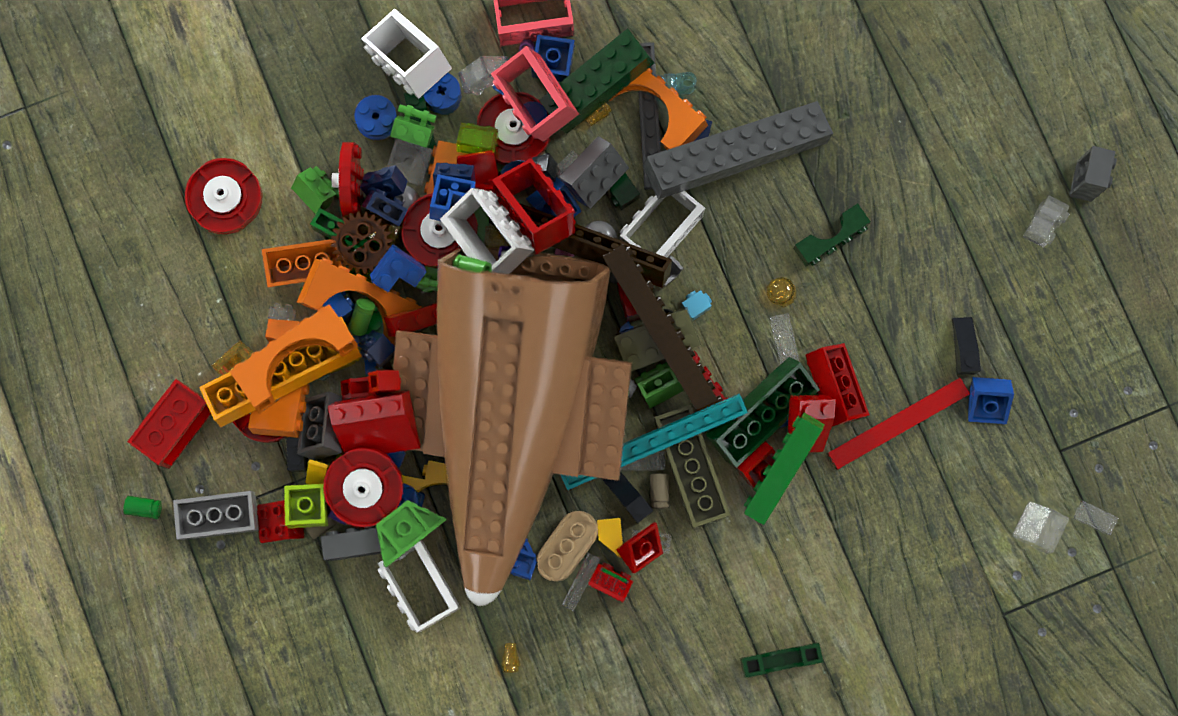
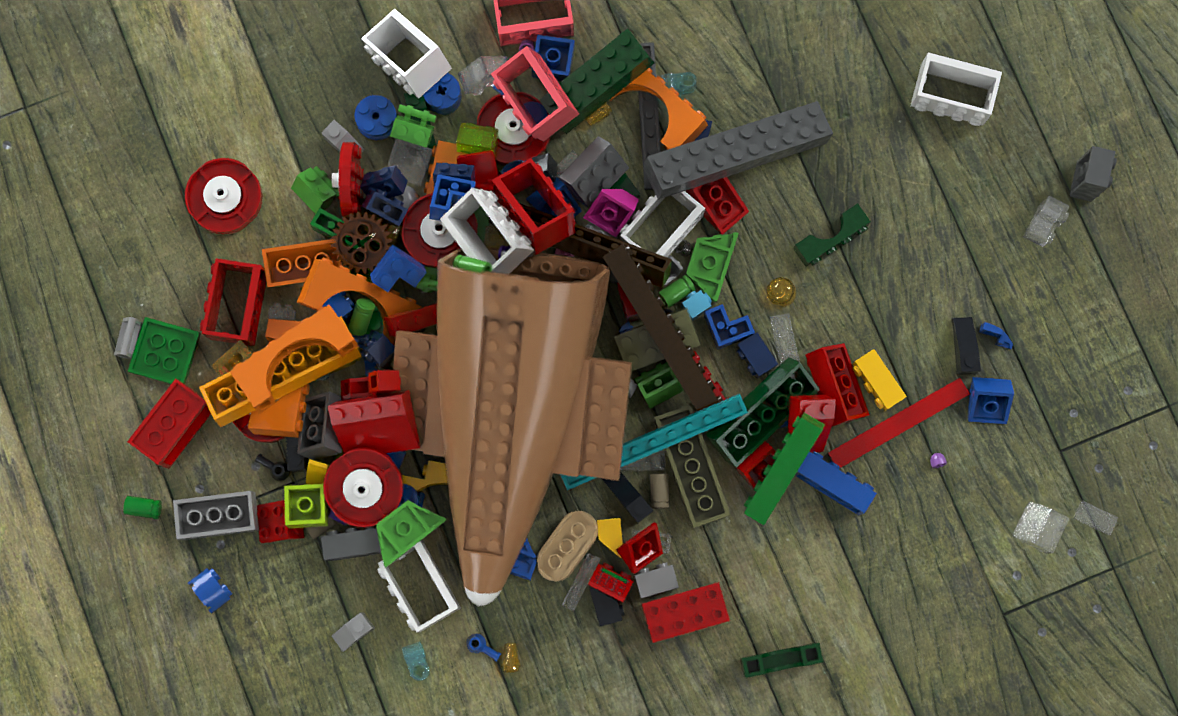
none -> light grey tile [114,317,143,359]
none -> green plate [127,317,201,384]
none -> blue brick [188,568,232,614]
none -> red hose [200,258,267,346]
none -> black bar [255,453,290,481]
none -> light grey slope [321,120,364,153]
none -> light grey slope [332,612,375,652]
none -> clear light blue piece [402,641,430,681]
none -> blue bar [466,634,501,662]
none -> dark pink slope [583,189,639,237]
none -> black slope [589,588,625,627]
none -> light grey brick [634,562,679,598]
none -> red hose [641,582,730,643]
none -> bright green piece [658,275,695,308]
none -> clear smoke hinge [676,240,693,257]
none -> red slope [685,177,749,235]
none -> bright green wing [686,232,739,303]
none -> blue brick [704,304,755,350]
none -> dark blue brick [736,332,778,379]
none -> blue brick [795,451,877,516]
none -> yellow brick [852,349,907,412]
none -> white hose [911,53,1002,126]
none -> medium lavender hinge [930,453,947,468]
none -> blue slope [979,322,1013,350]

